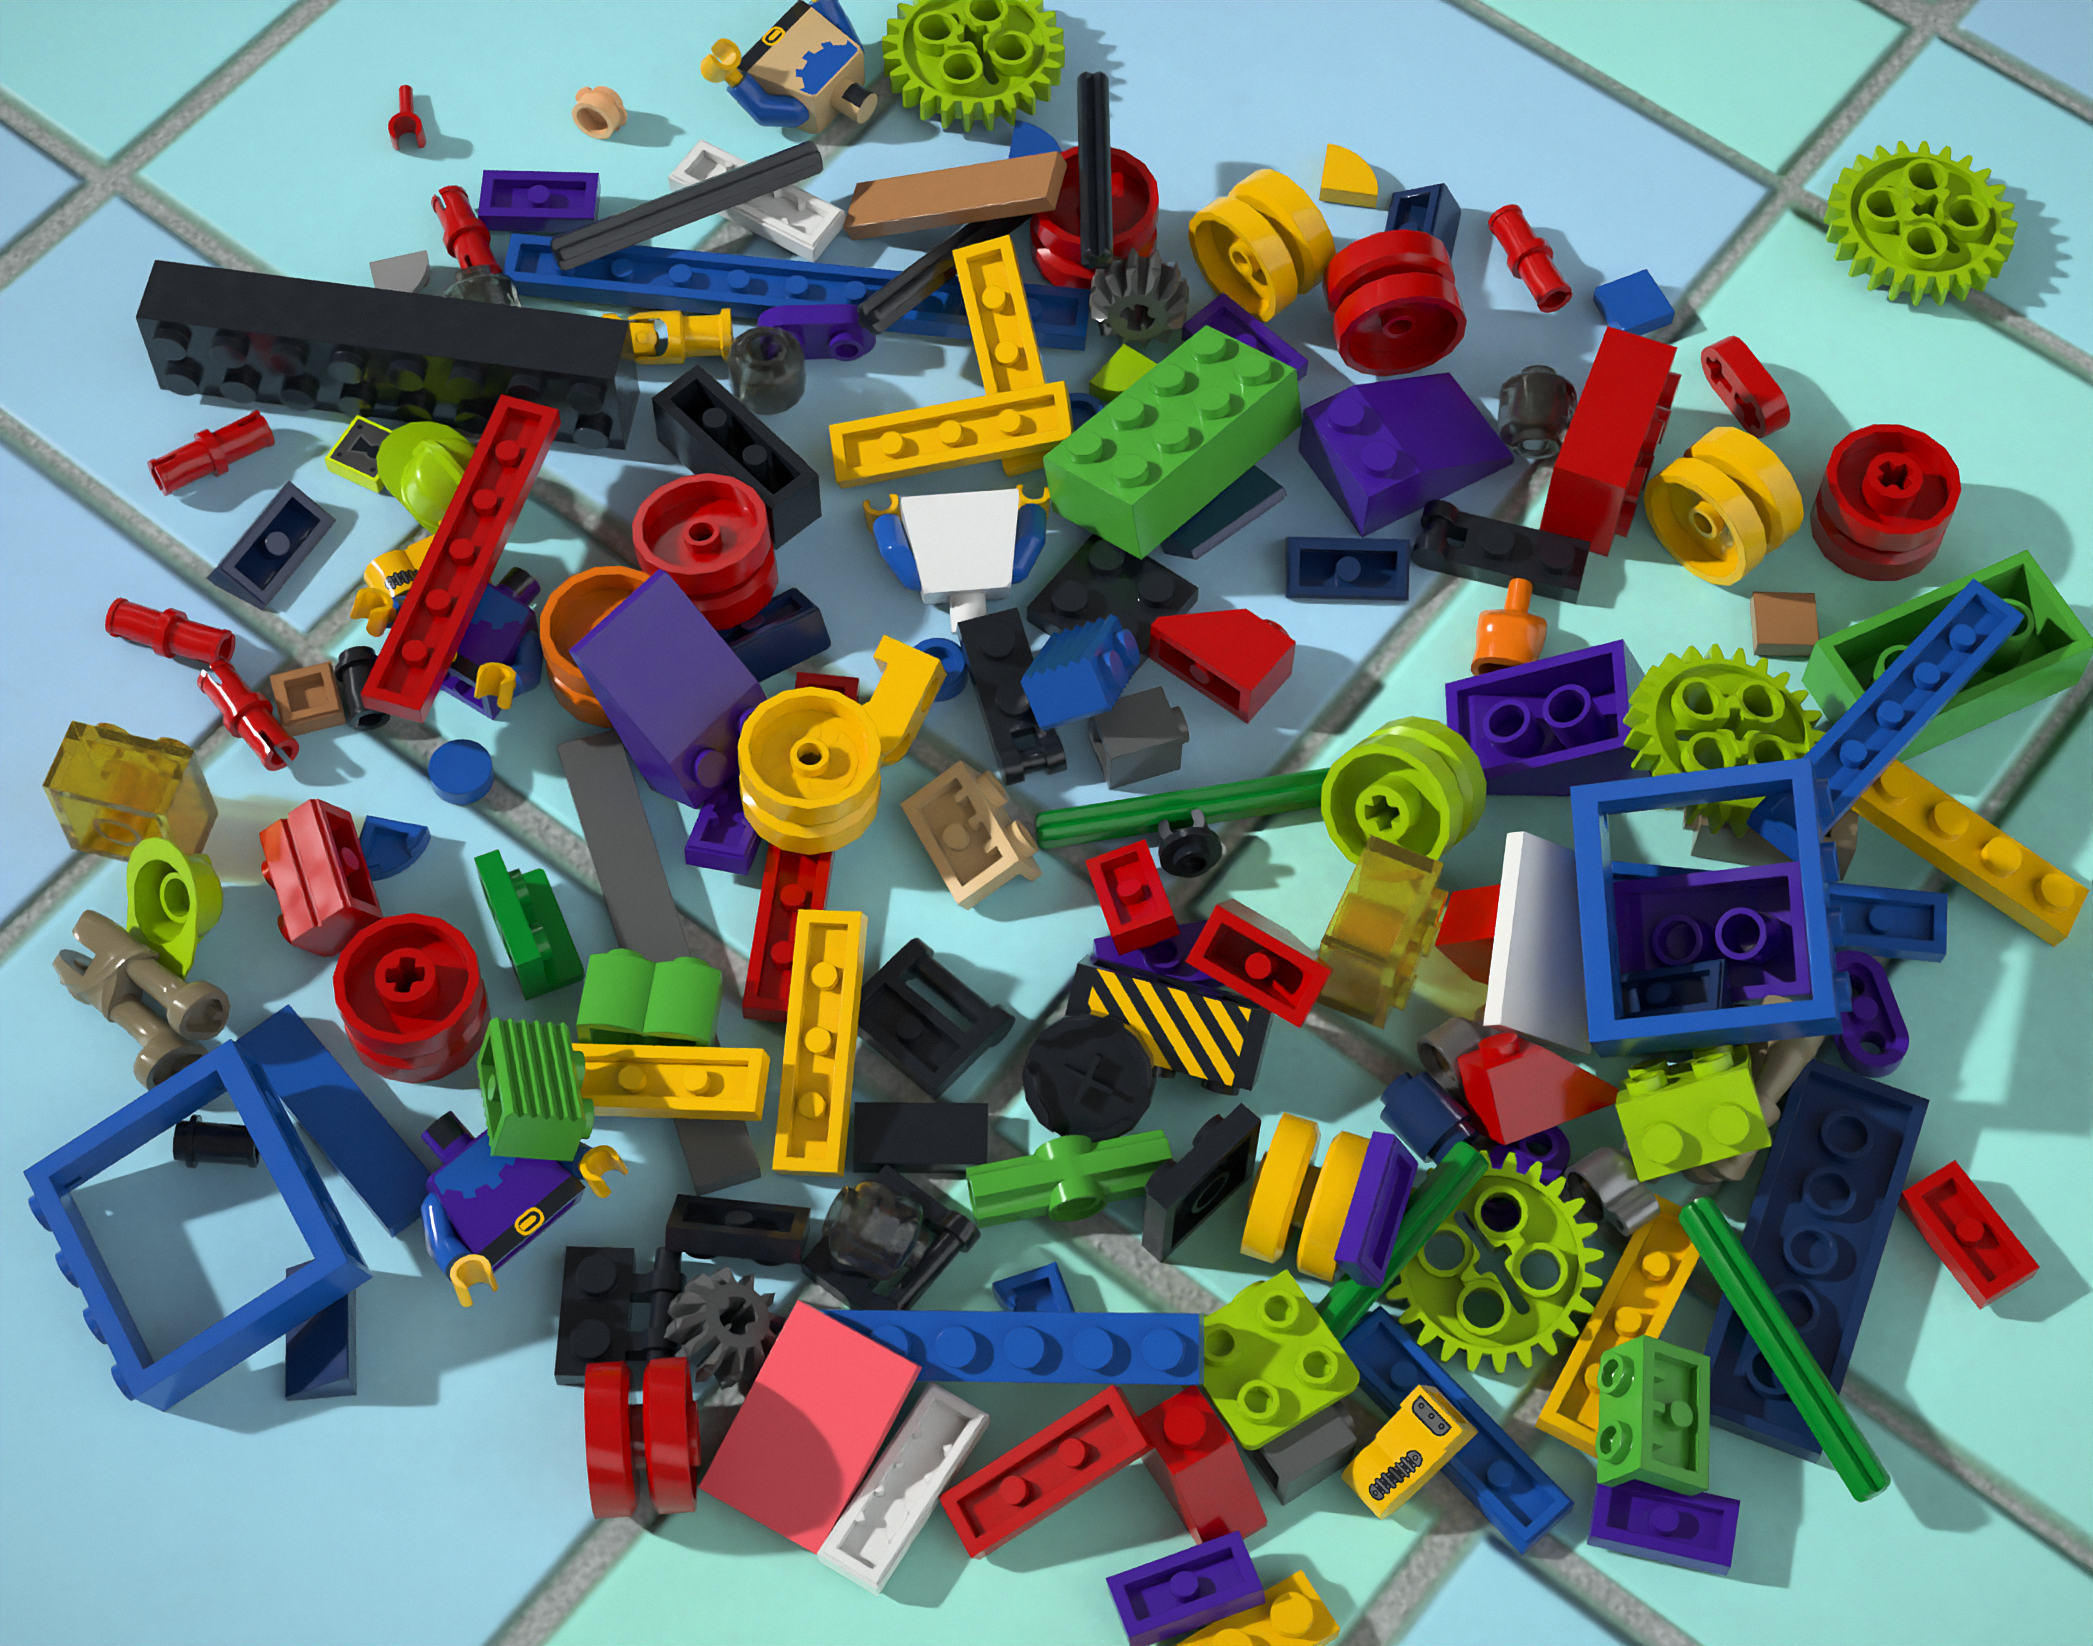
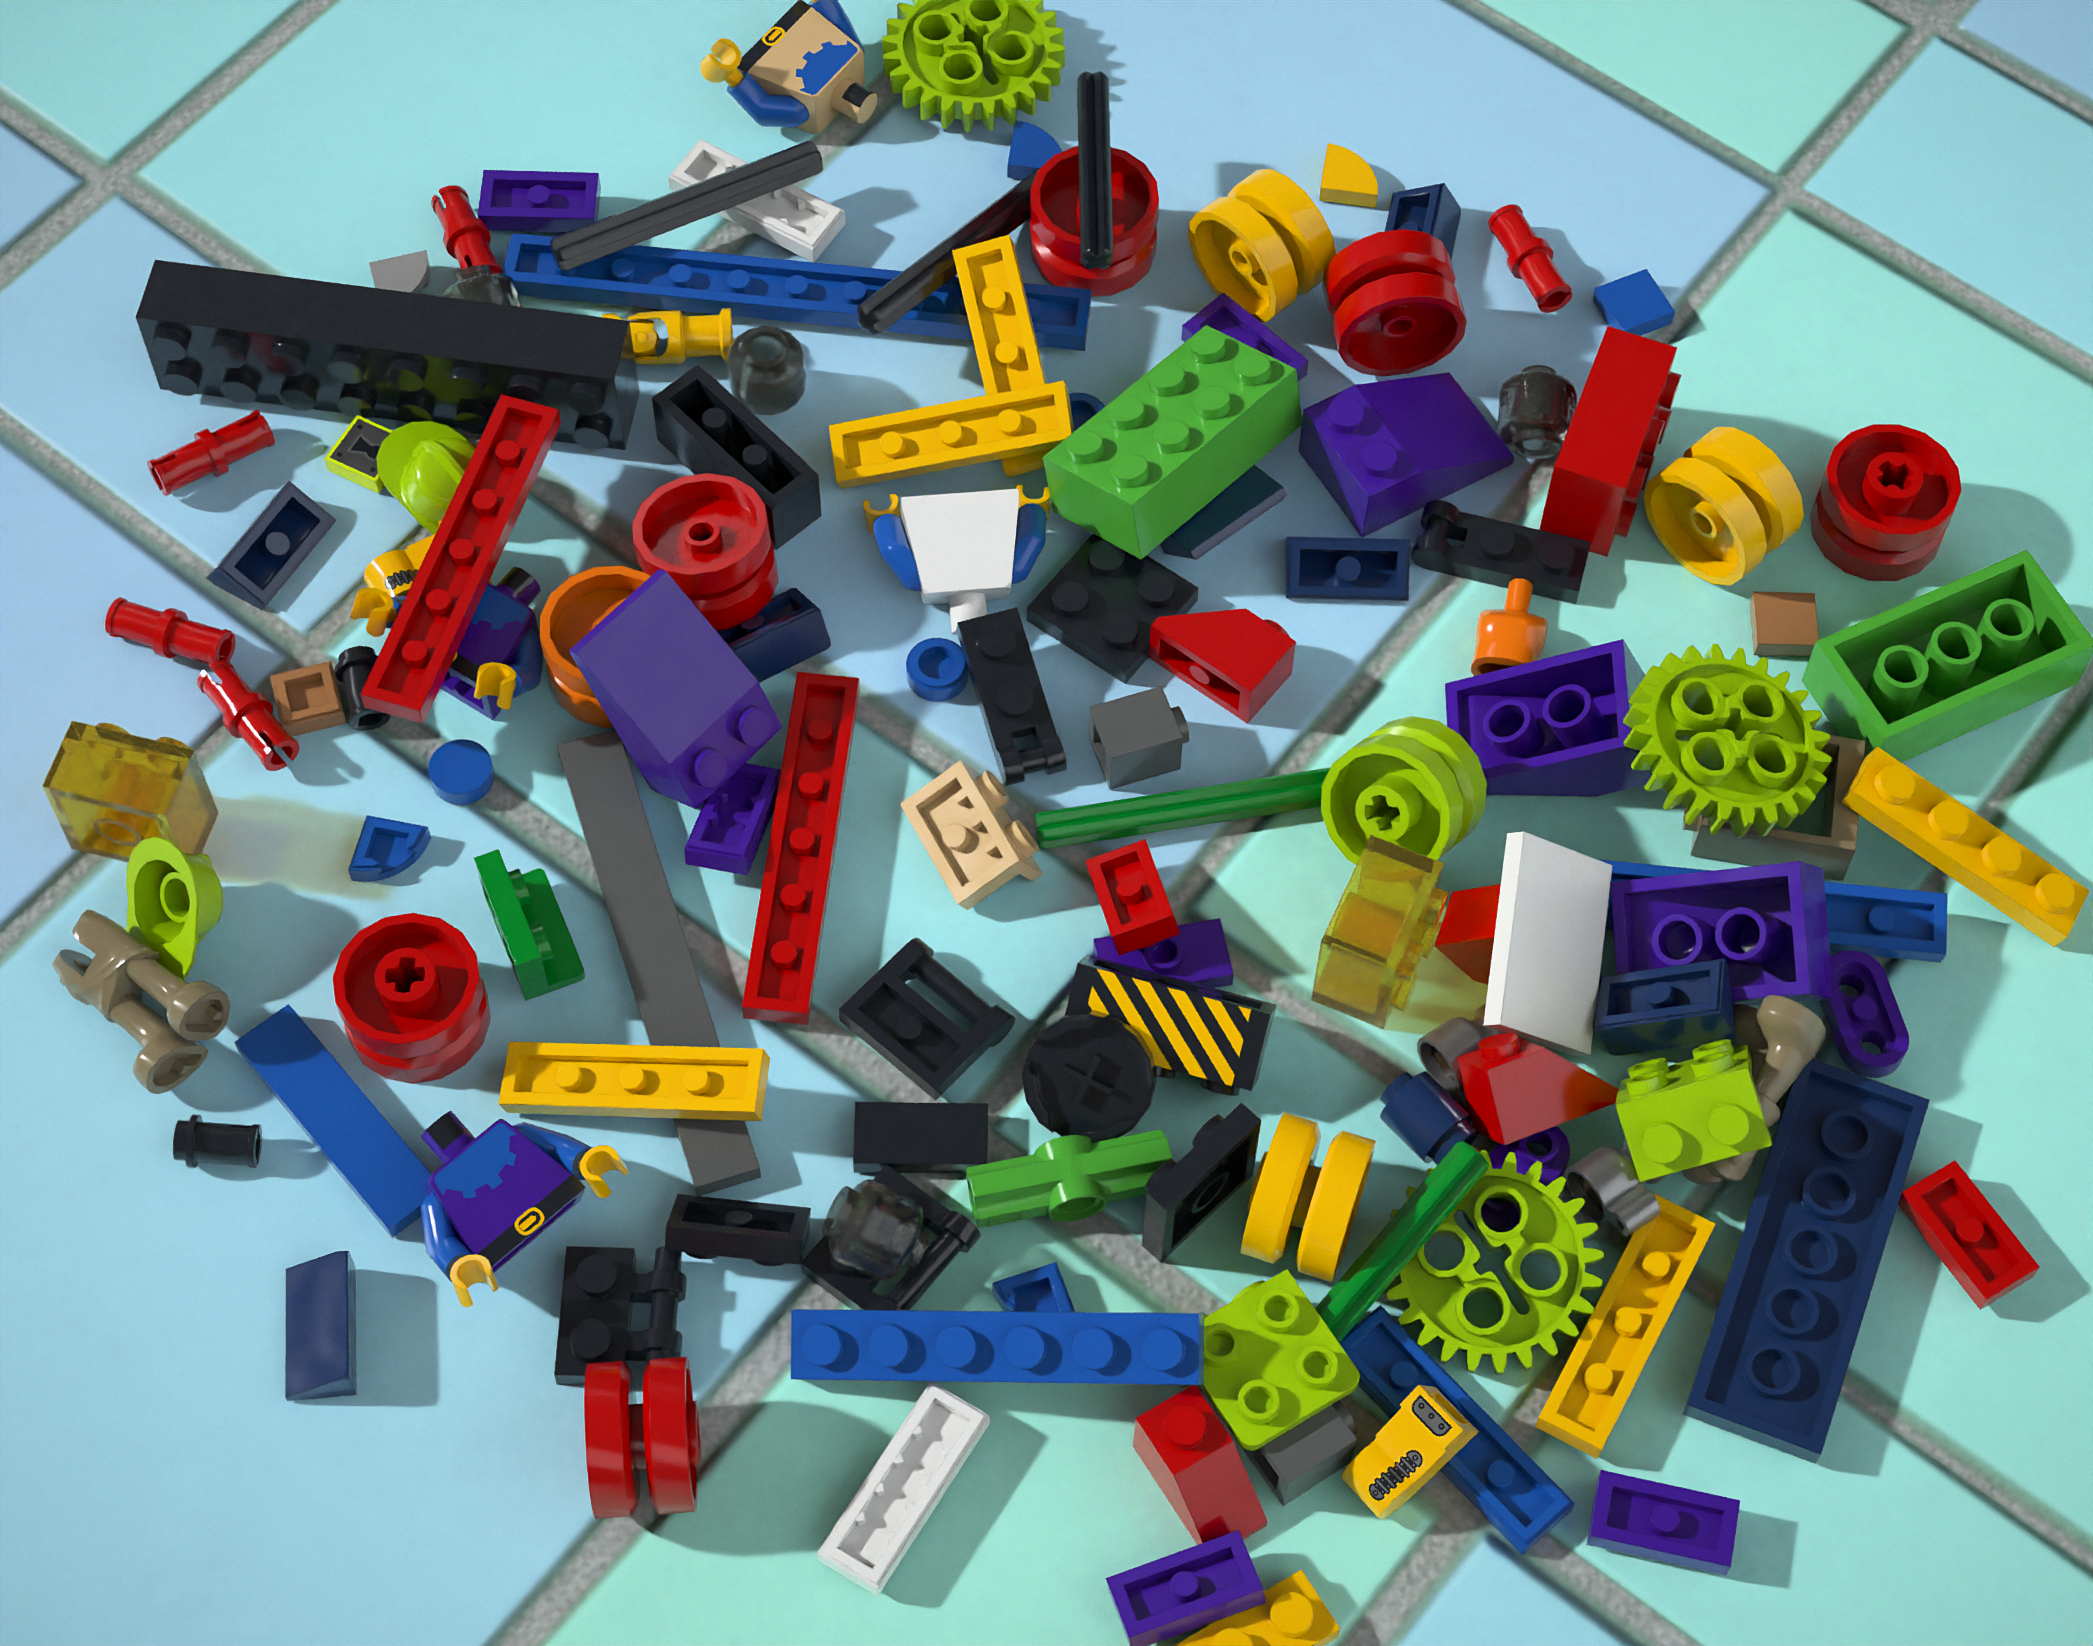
blue window [23,1039,373,1412] -> none
red brick [259,798,384,957] -> none
red hand [388,85,426,150] -> none
bright green brick [477,1017,594,1161] -> none
light nougat plate [572,86,627,139] -> none
bright green brick [576,948,723,1047] -> none
dark grey gear [664,1266,786,1390] -> none
coral tile [698,1300,922,1555] -> none
yellow wheel [738,687,882,855] -> none
dark purple plate [757,304,876,363] -> none
yellow plate [772,909,868,1178] -> none
medium nougat tile [843,151,1067,240] -> none
yellow leg [862,635,947,767] -> none
red plate [938,1385,1155,1560] -> none
blue brick [1021,614,1140,731] -> none
dark grey gear [1089,247,1189,349] -> none
lime tile [1089,344,1157,402] -> none
black plate [1158,809,1223,878] -> none
red slope [1185,898,1334,1028] -> none
dark purple tile [1334,1131,1419,1288] -> none
blue window [1570,757,1852,1058] -> none
bright green bracket [1595,1335,1710,1496] -> none
green axle [1679,1196,1891,1503] -> none
red beam [1701,335,1791,439] -> none
blue plate [1746,578,2025,862] -> none
lime gear [1824,141,2018,306] -> none

